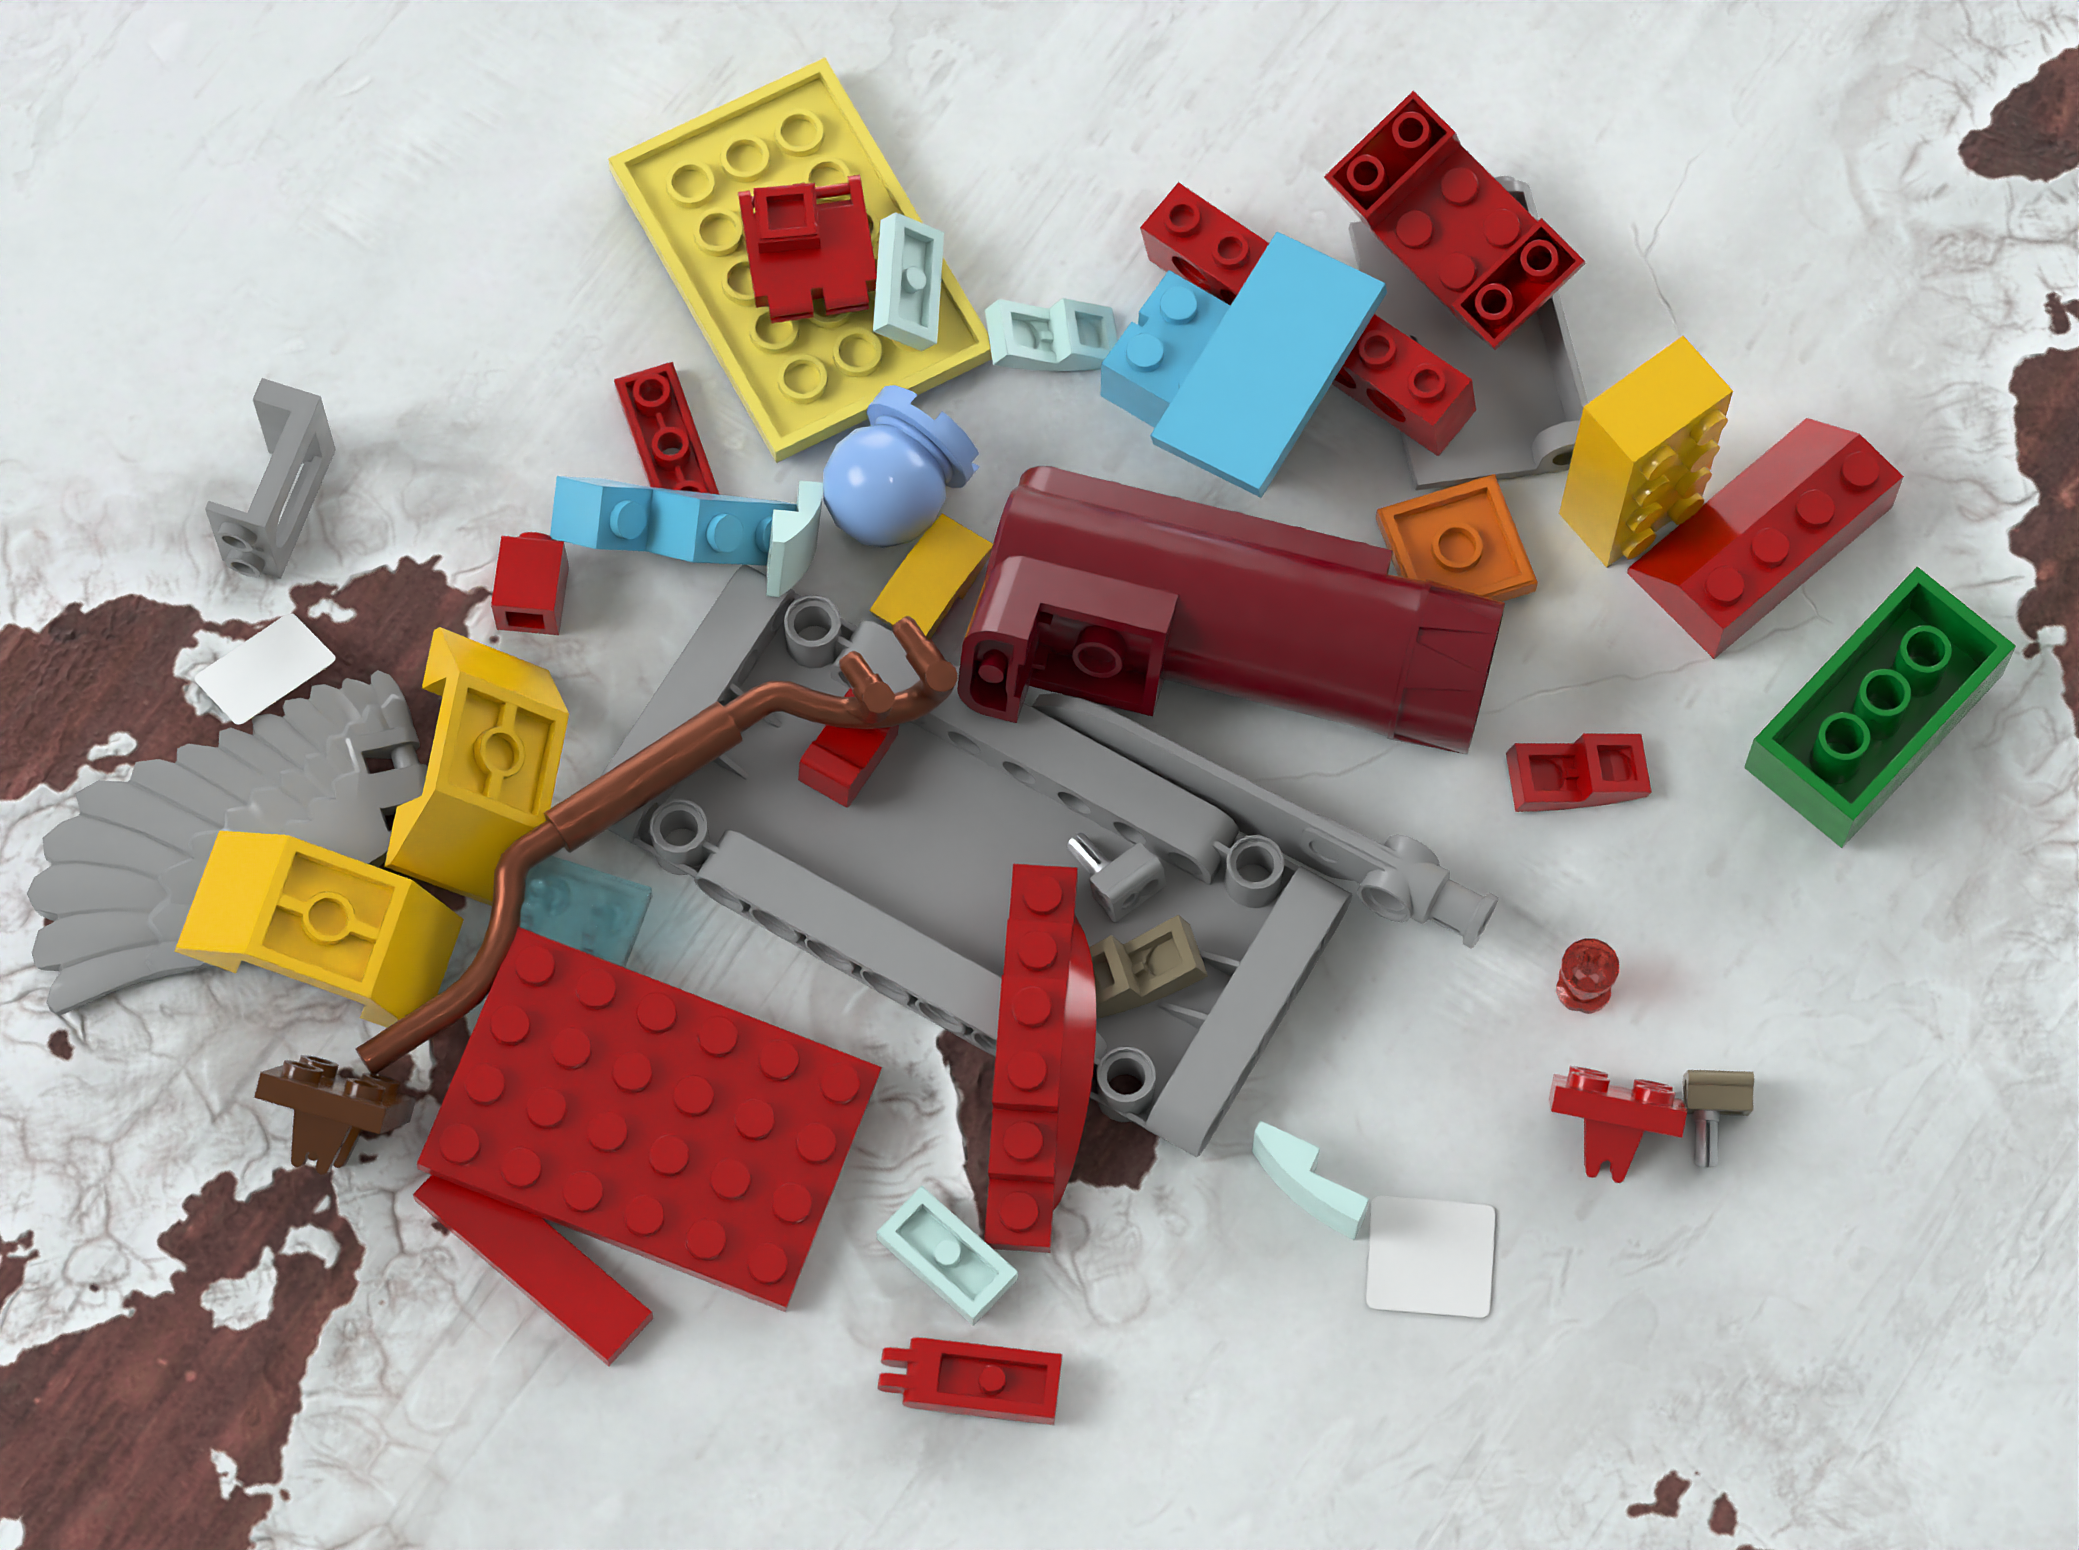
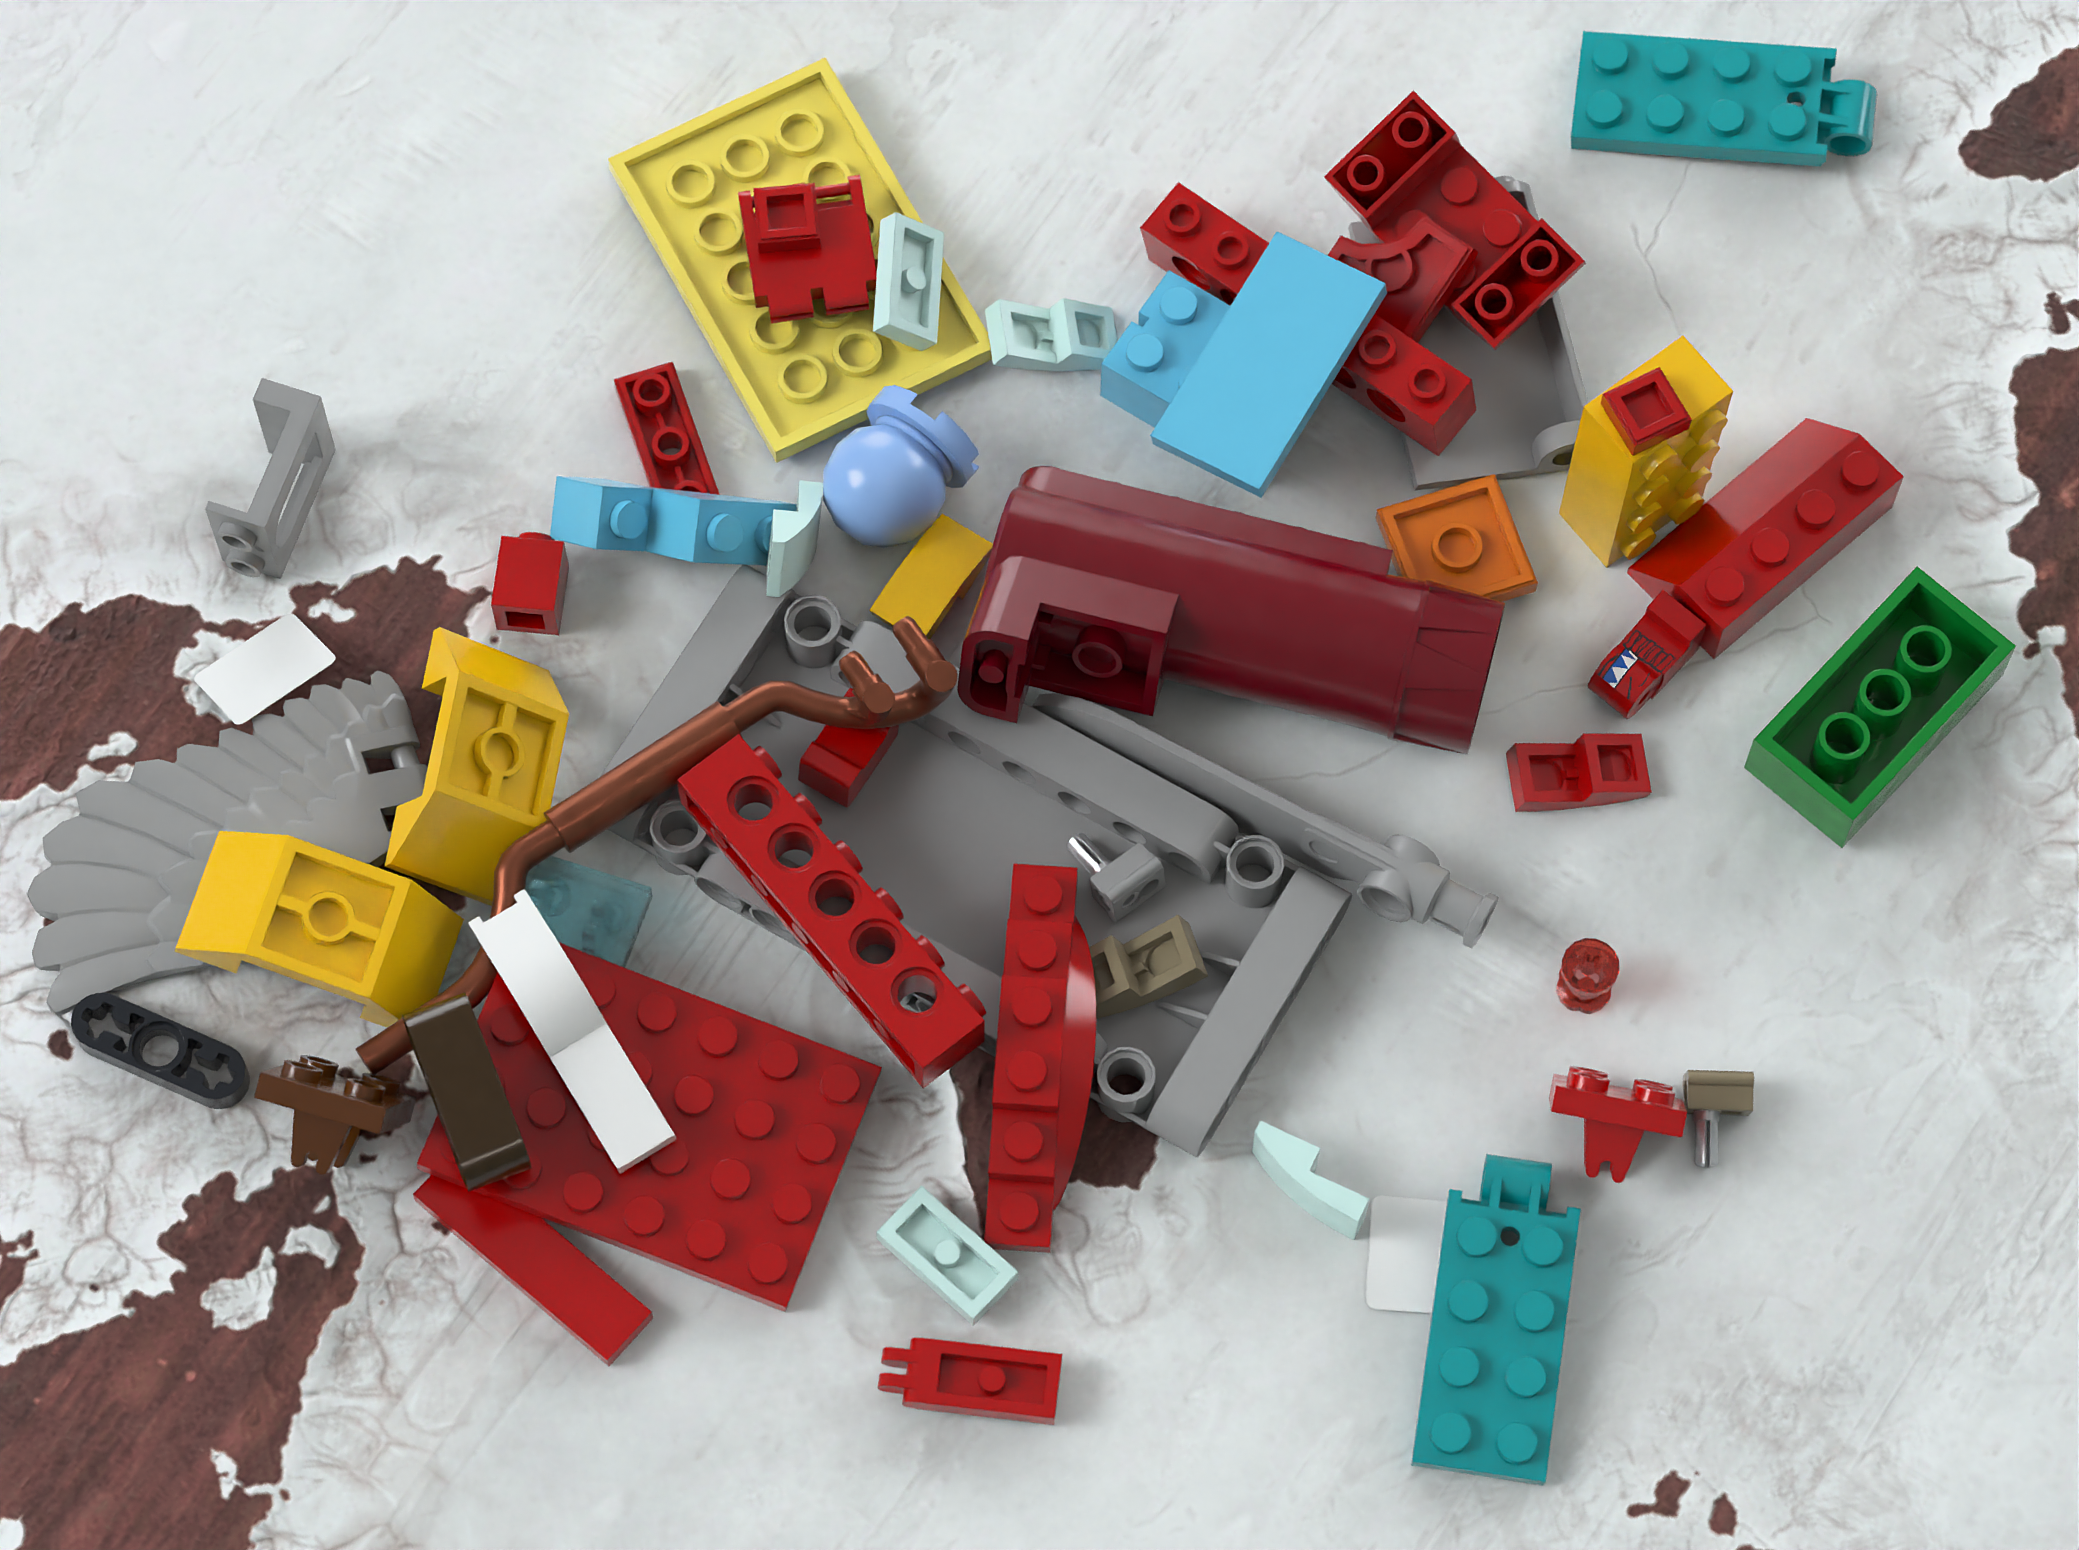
none -> black beam [71,993,250,1109]
none -> dark brown beam [402,992,532,1192]
none -> white piece [468,889,676,1173]
none -> red brick [677,734,986,1089]
none -> red tile [1328,216,1479,343]
none -> teal hinge [1411,1154,1581,1485]
none -> teal hinge [1571,31,1877,167]
none -> red leg [1587,589,1707,719]
none -> red tile [1600,367,1692,456]

